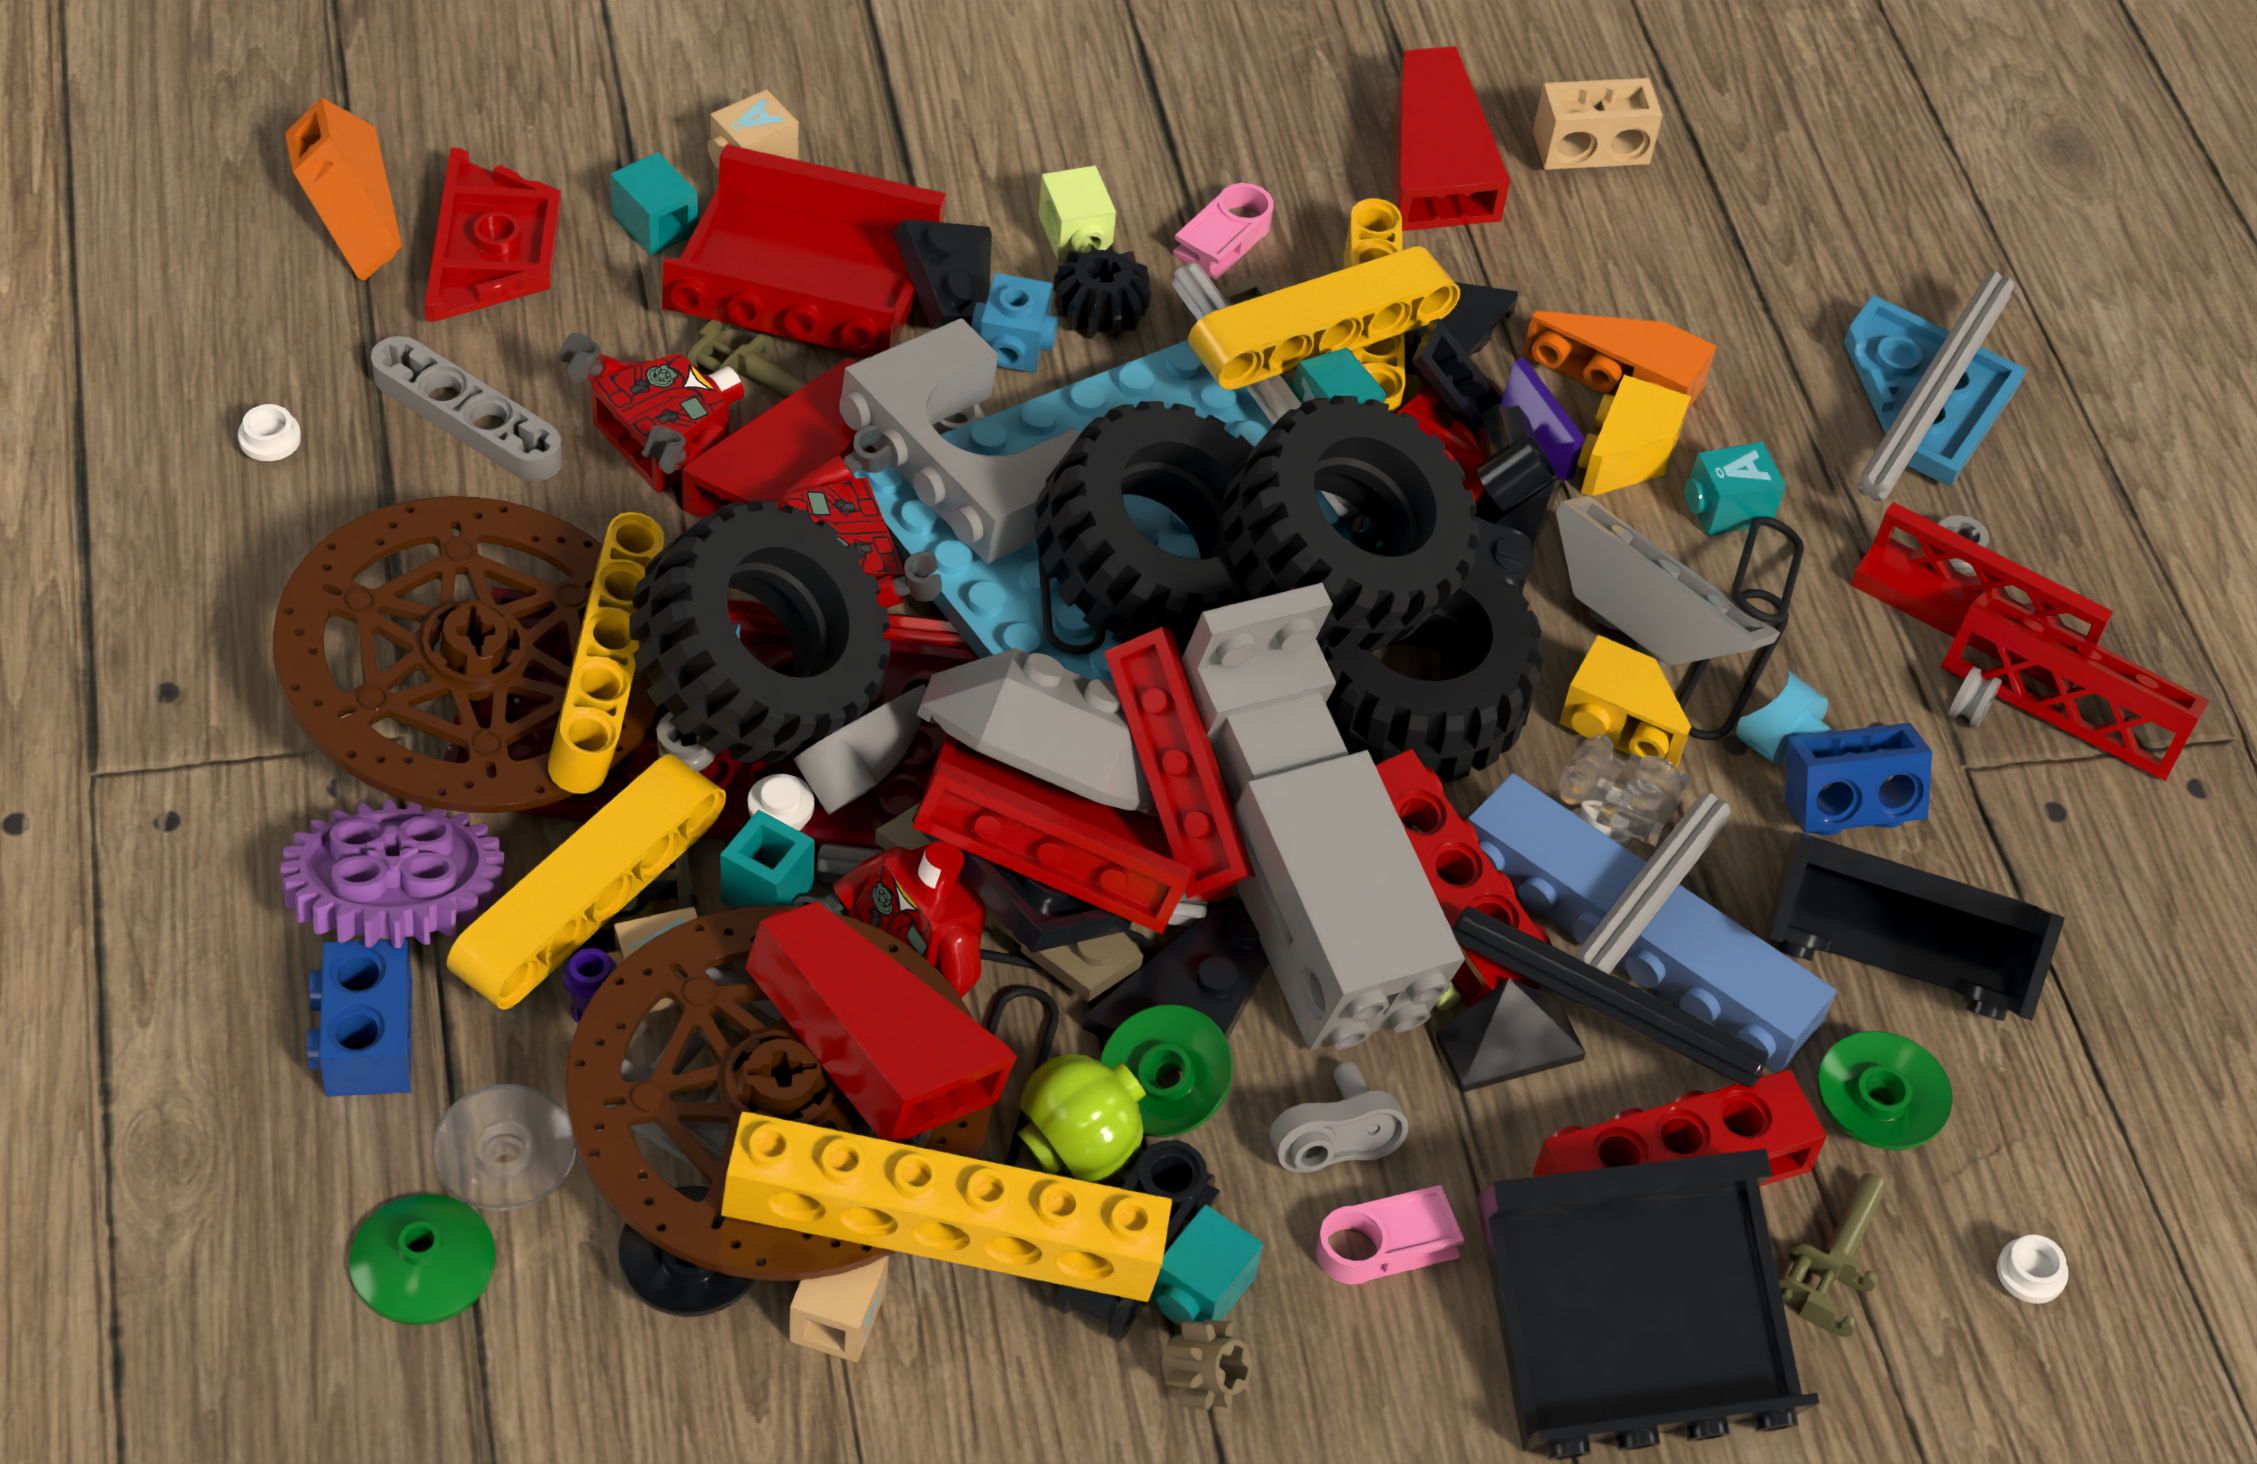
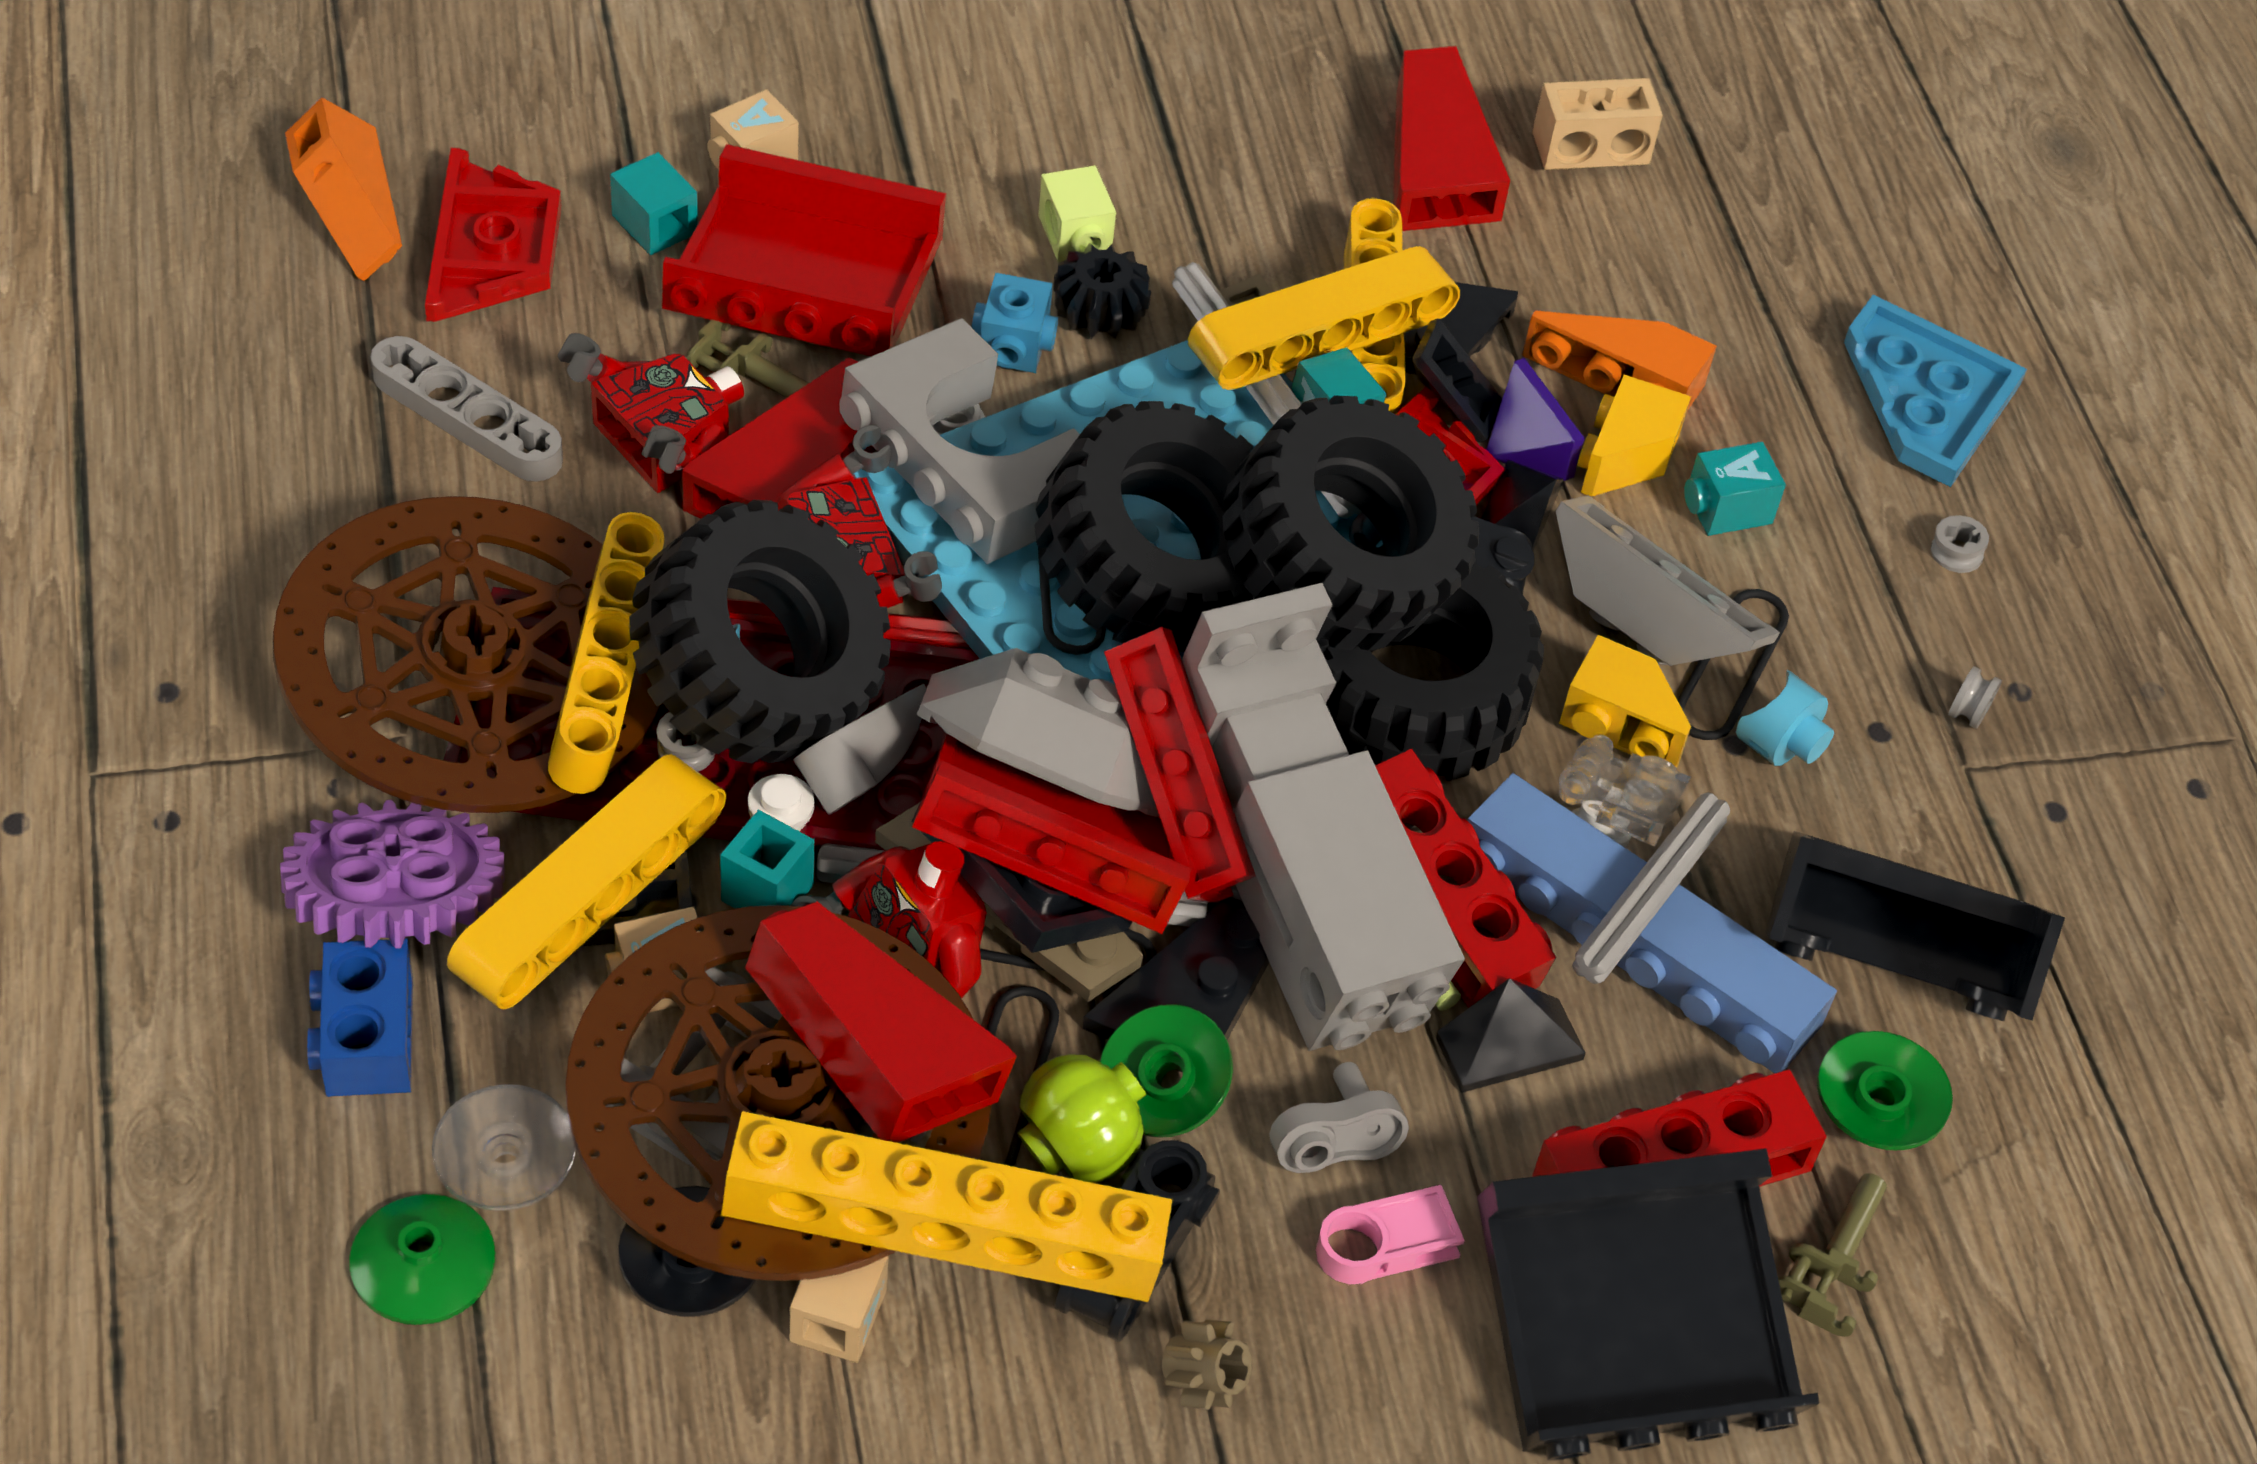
white plate [238,404,301,461] -> none
dark purple pin [563,948,617,1023] -> none
black wing [892,219,992,329] -> none
teal brick [1150,1204,1264,1326] -> none
bright pink piece [1173,183,1273,280] -> none
black axle [1452,906,1768,1087] -> none
black piece [1476,404,1557,512] -> none
black piece [1732,516,1804,624] -> none
blue brick [1785,723,1932,835] -> none
red fence [1850,502,2113,691] -> none
light grey axle [1857,271,2014,501] -> none
red fence [1940,589,2210,781] -> none
white plate [1997,1235,2068,1304] -> none

